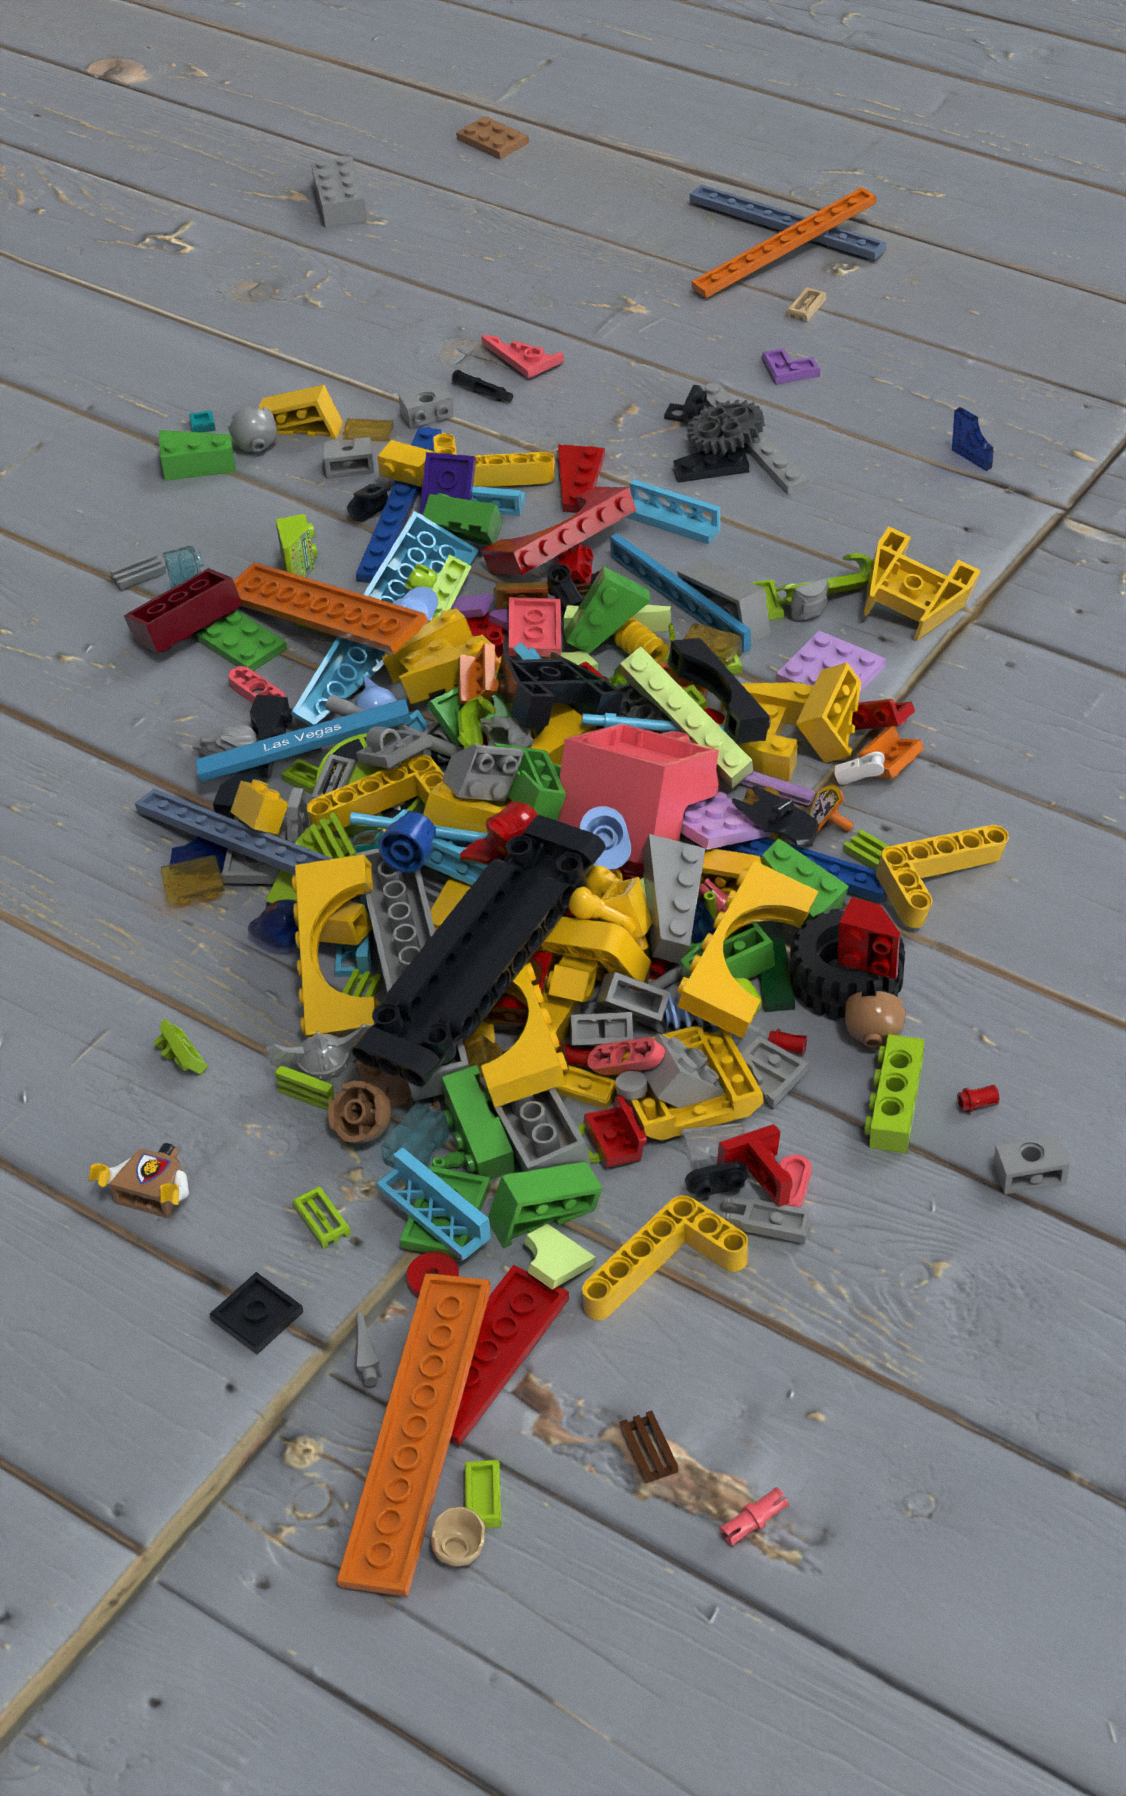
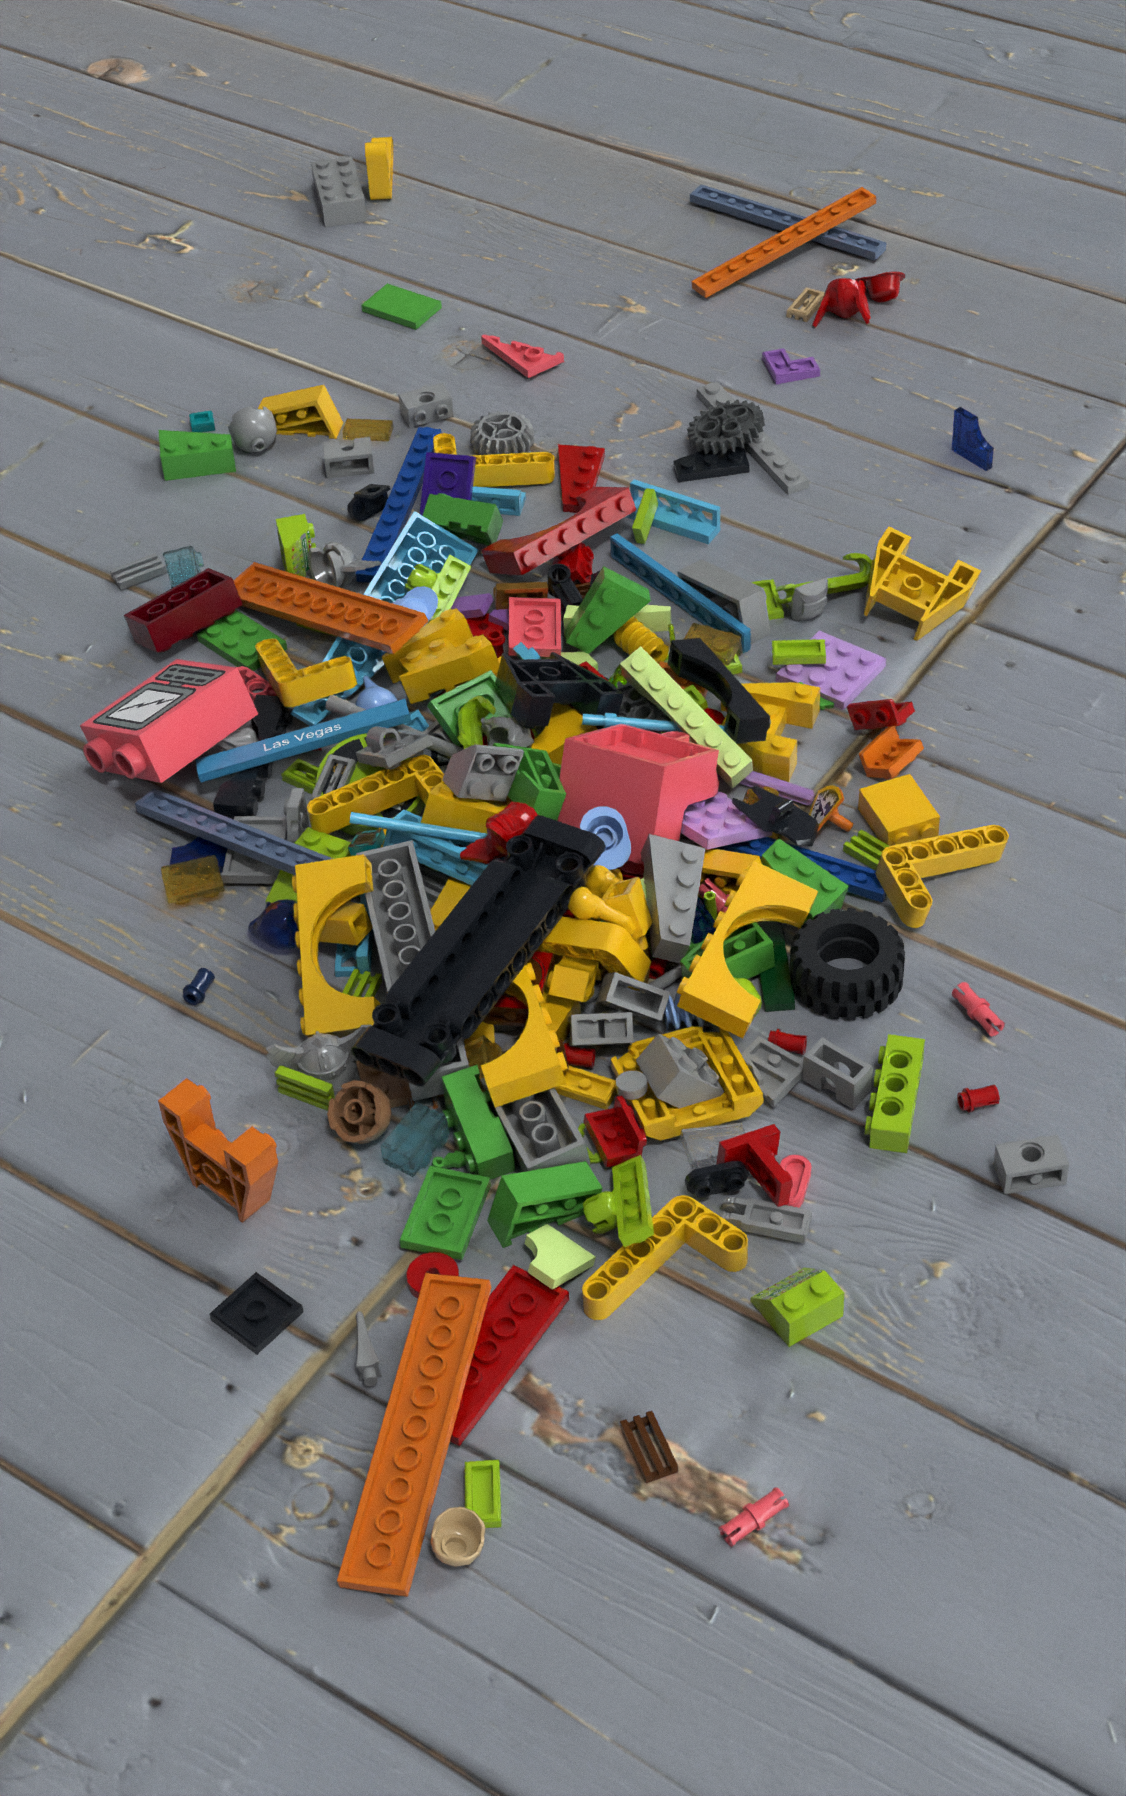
torso [88,1143,189,1219] -> none
lime plate [153,1018,208,1075] -> none
yellow brick [230,779,288,835] -> none
lime tile [292,1186,351,1249] -> none
lime tile [310,811,357,859] -> none
medium azure fence [376,1147,491,1261] -> none
yellow brick [377,440,434,487] -> none
blue piece [378,811,436,873] -> none
black piece [452,370,513,402] -> none
medium nougat plate [456,116,529,159] -> none
orange bracket [458,643,499,704] -> none
coral beam [587,1037,665,1076] -> none
black bracket [664,385,707,423] -> none
yellow wedge [796,662,861,763] -> none
white bar [834,751,885,785] -> none
red slope [838,897,900,980] -> none
medium nougat cylinder [845,991,906,1048] -> none
none -> coral brick [80,659,258,783]
none -> orange wedge [158,1078,278,1223]
none -> dark blue pin [183,968,215,1005]
none -> yellow beam [255,638,357,707]
none -> light grey helmet [308,542,381,587]
none -> bright green tile [361,283,442,330]
none -> yellow beam [365,137,394,200]
none -> light grey gear [470,410,534,455]
none -> lime plate [583,1155,654,1247]
none -> lime tile [632,488,658,544]
none -> lime slope [750,1267,845,1347]
none -> lime tile [772,639,826,665]
none -> light grey brick [803,1038,873,1109]
none -> red helmet [812,278,871,327]
none -> red piece [855,271,905,303]
none -> yellow brick [858,774,940,846]
none -> coral pin [952,982,1005,1037]

